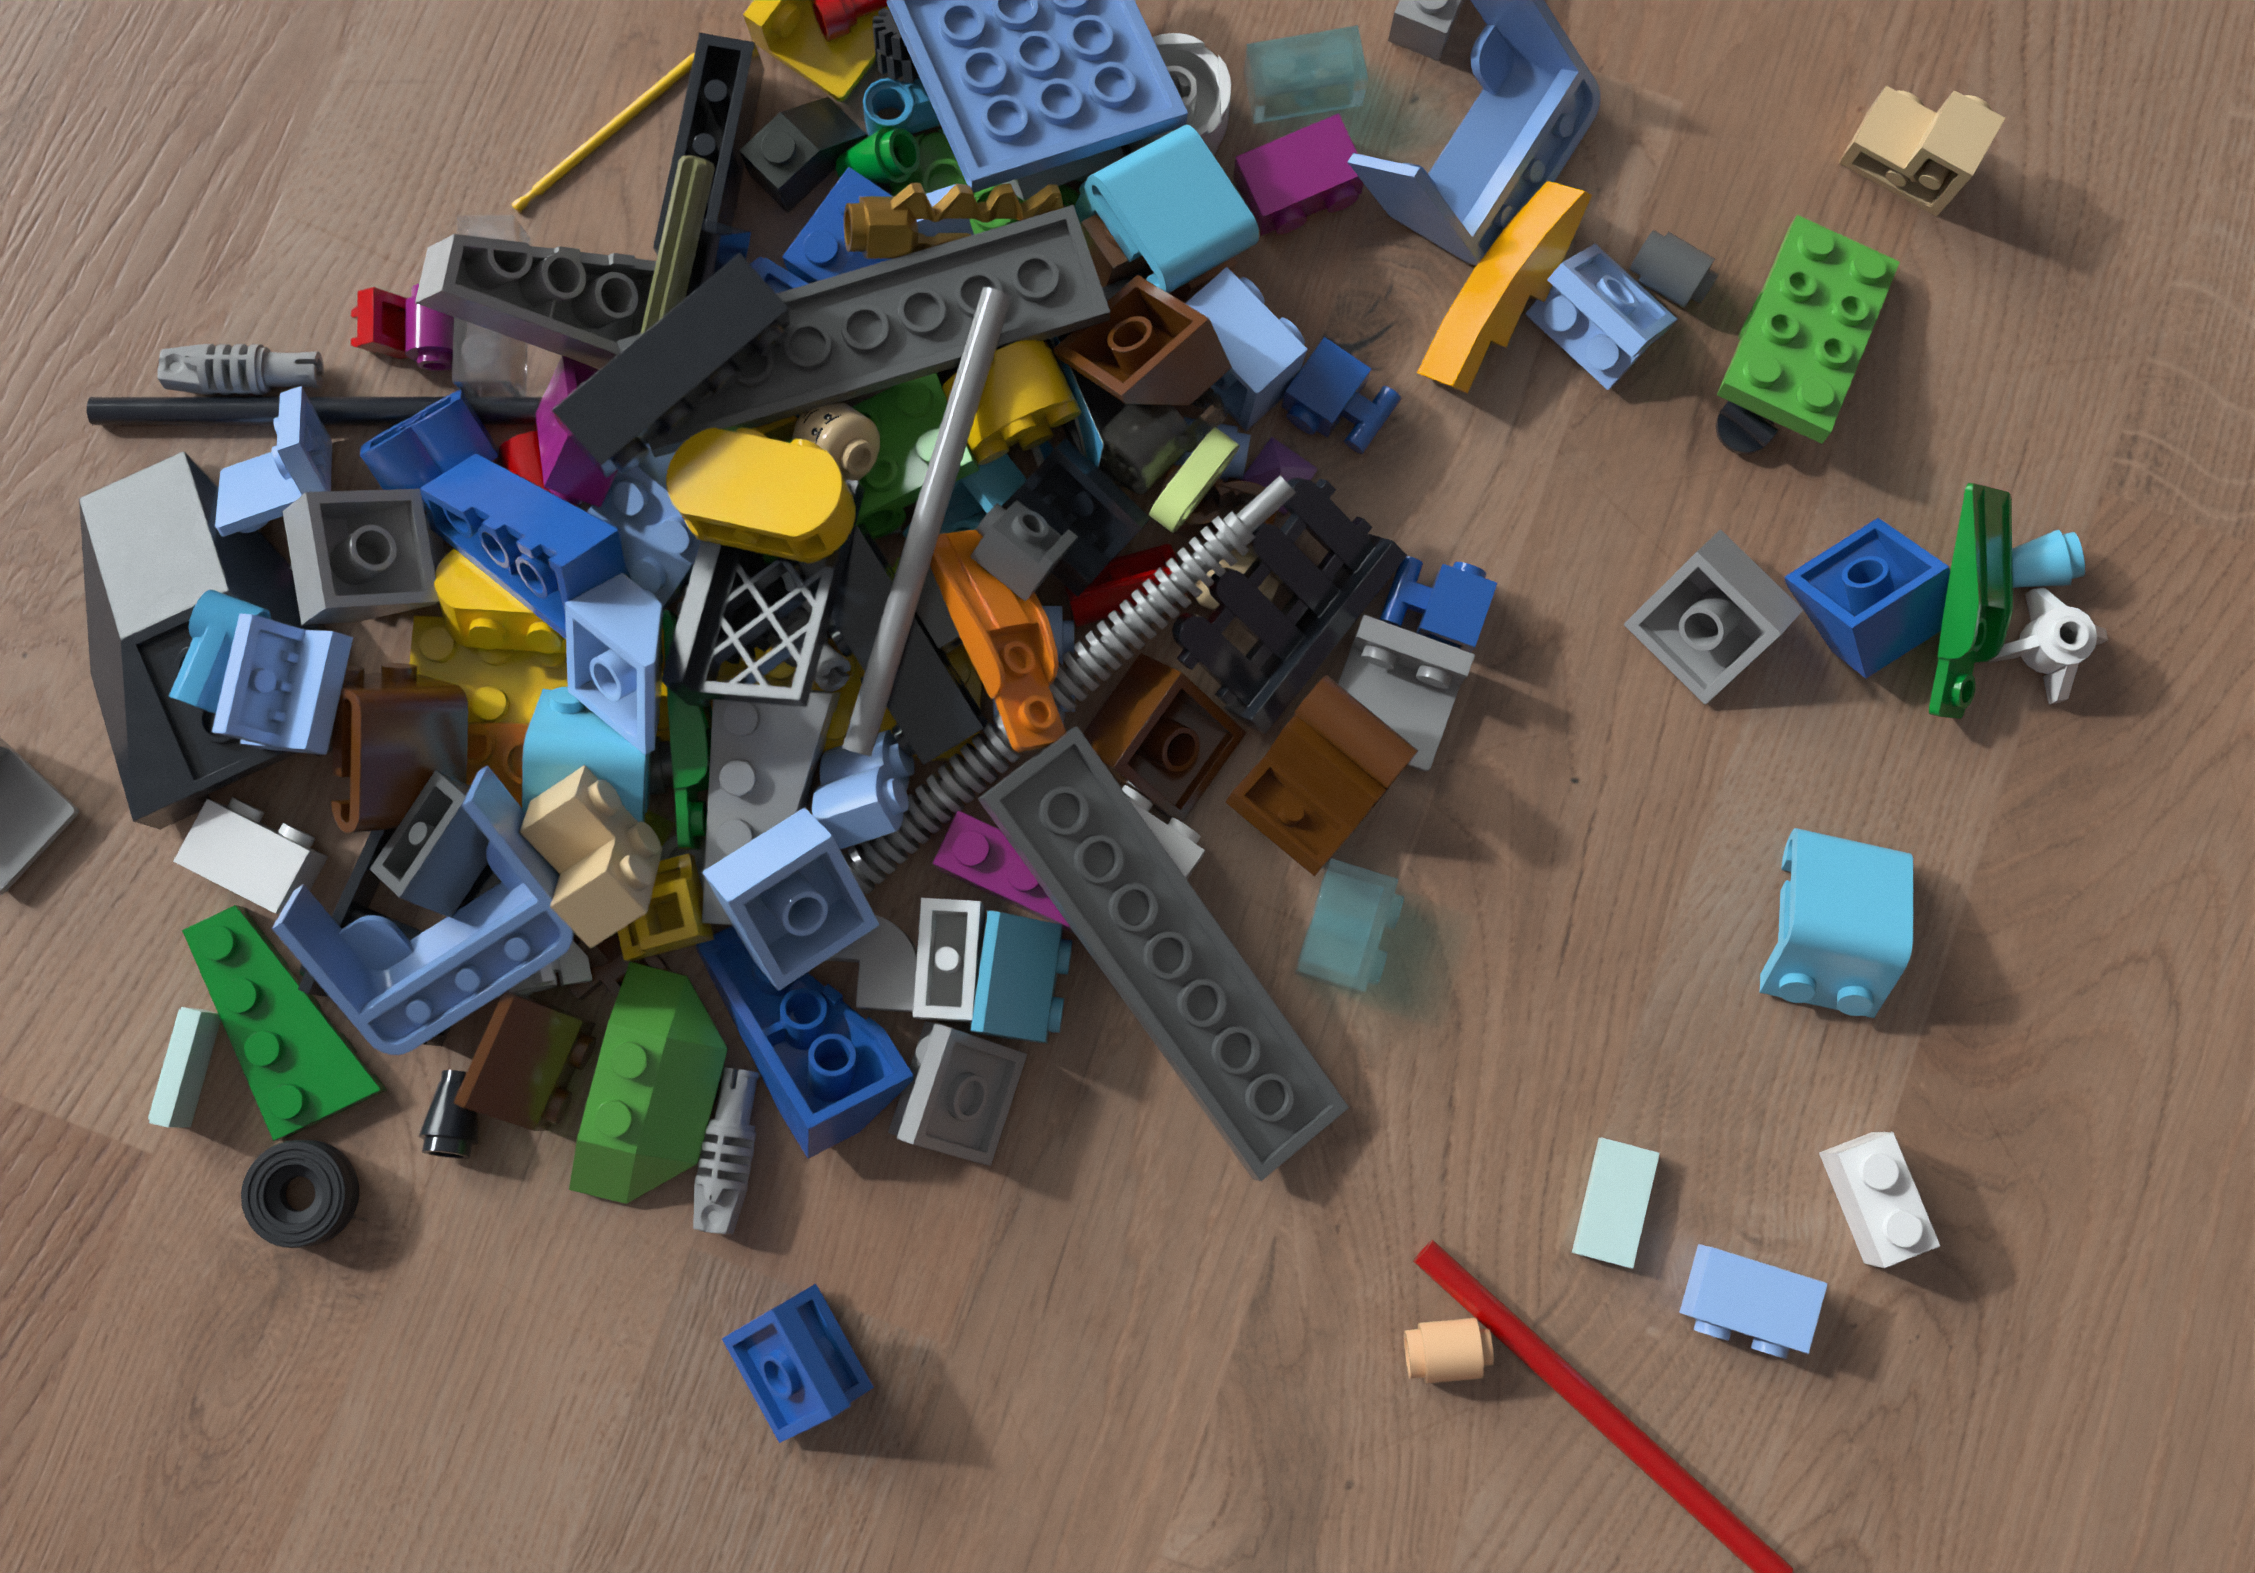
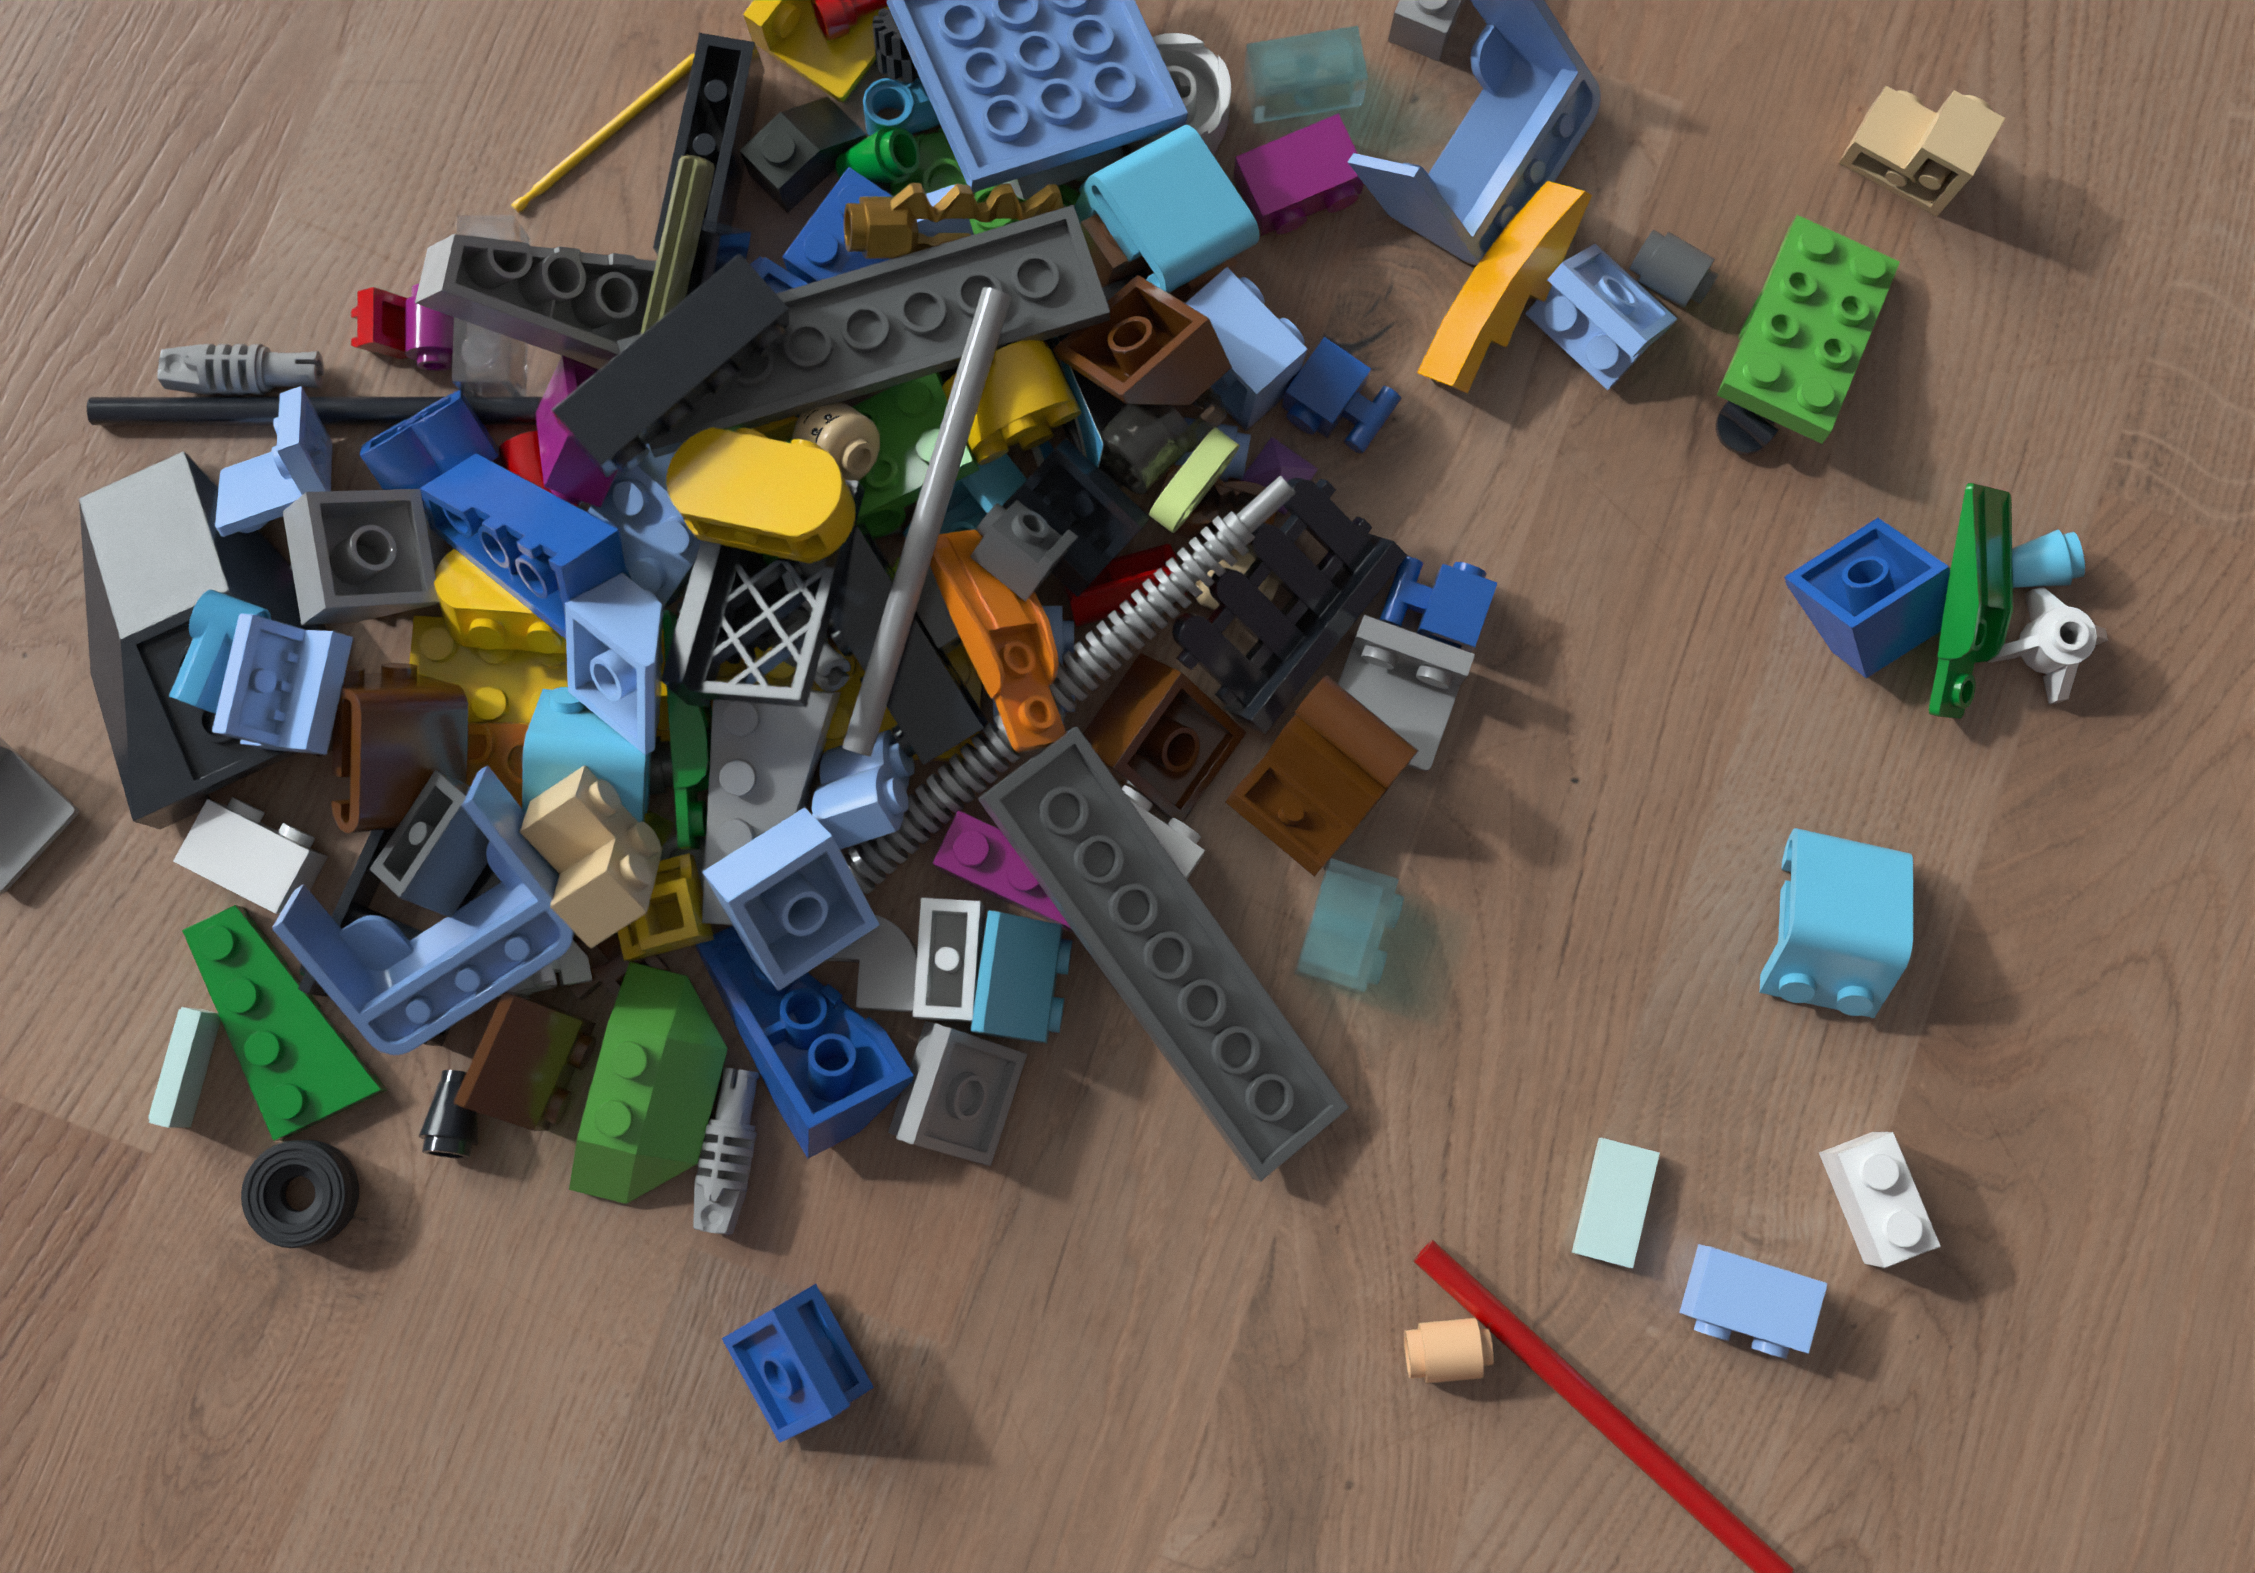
light grey slope [1623,529,1803,705] -> none

